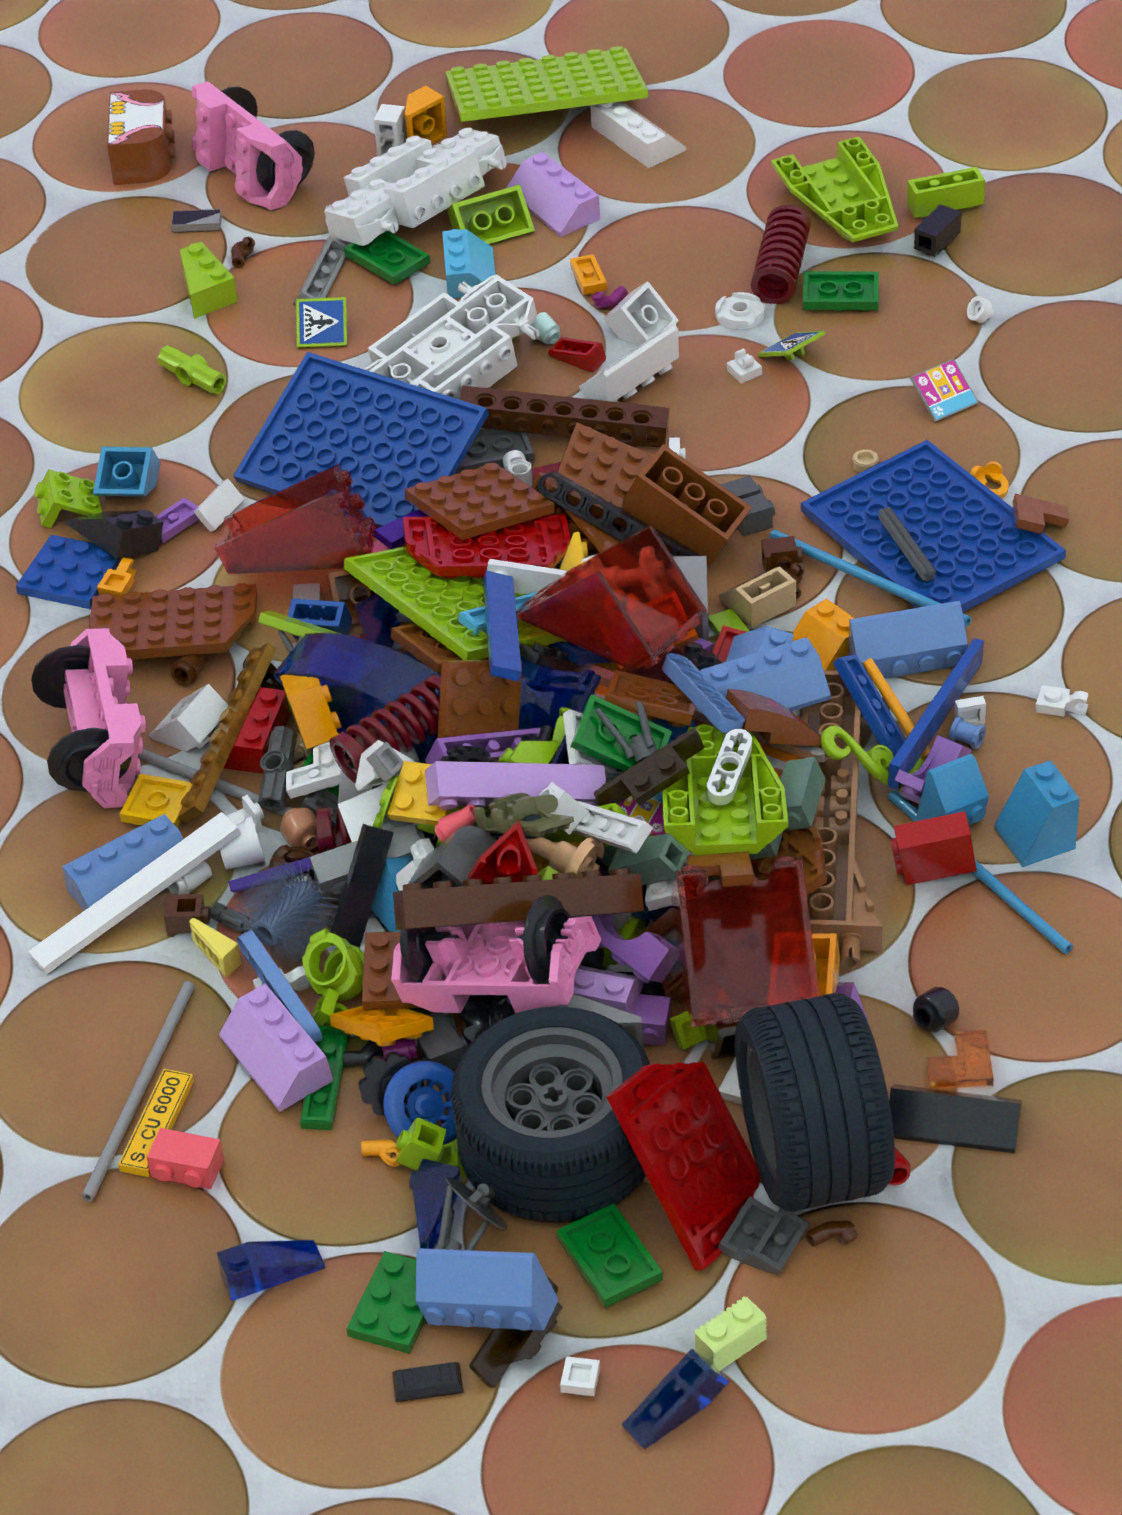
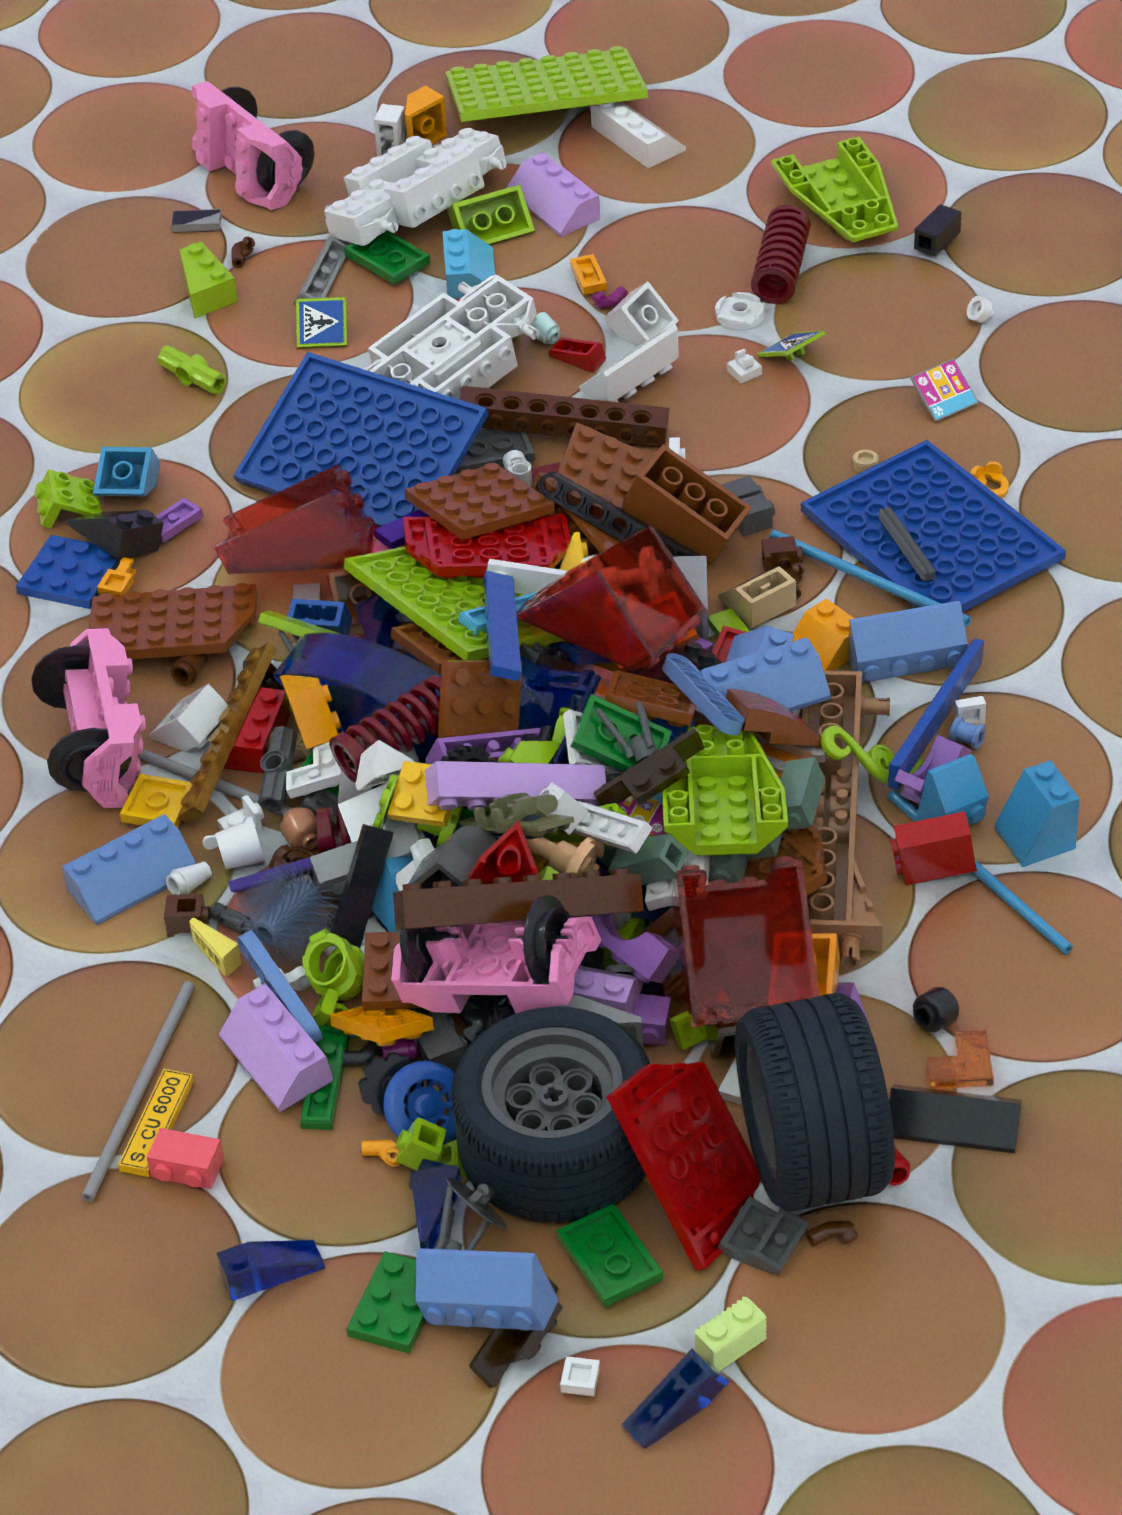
white tile [28,812,241,974] -> none
dark orange brick [107,89,175,185] -> none
white tile [194,479,245,532] -> none
light grey tile [366,742,403,782] -> none
black tile [392,1362,464,1402] -> none
coral cone [435,804,476,842] -> none
dark orange tile [687,852,754,887] -> none
white beam [707,729,752,805] -> none
green plate [803,271,879,311] -> none
blue tile [833,654,906,756] -> none
light orange bar [862,658,930,760] -> none
lime brick [907,167,985,218] -> none
dark orange tile [1012,493,1069,534] -> none
white plate [1036,685,1088,717] -> none

